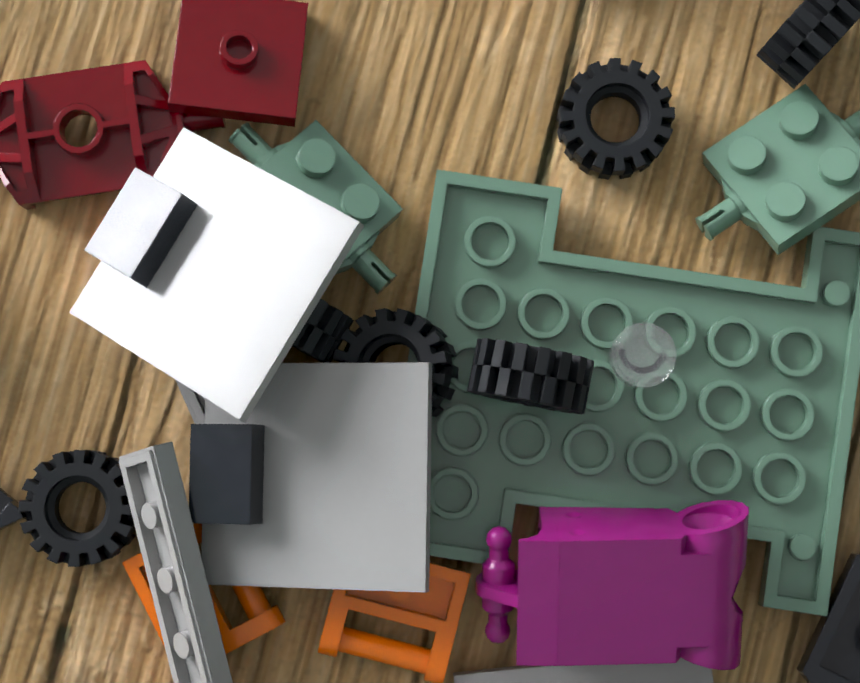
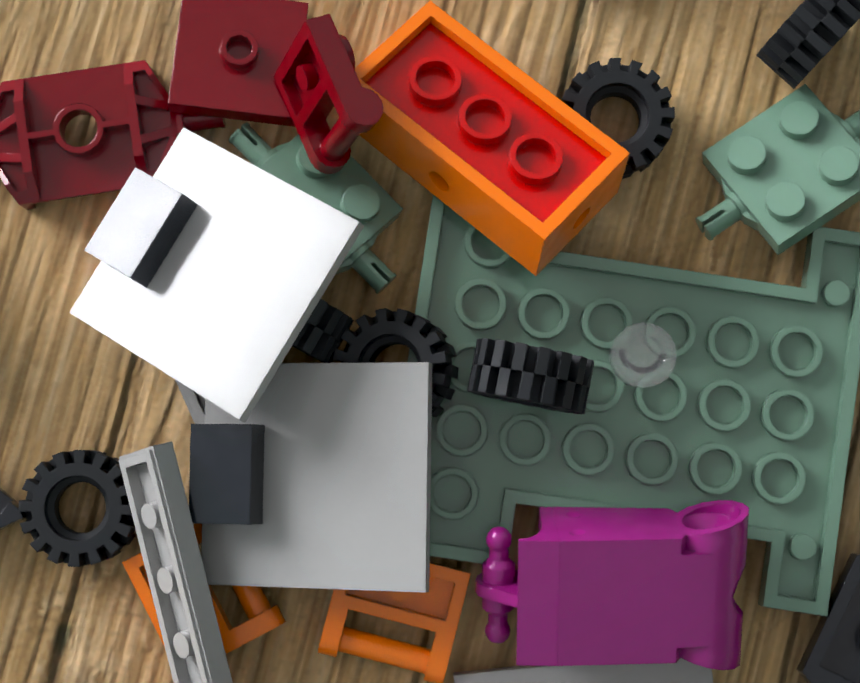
none -> dark red plate [273,14,383,174]
none -> brick [355,1,630,276]

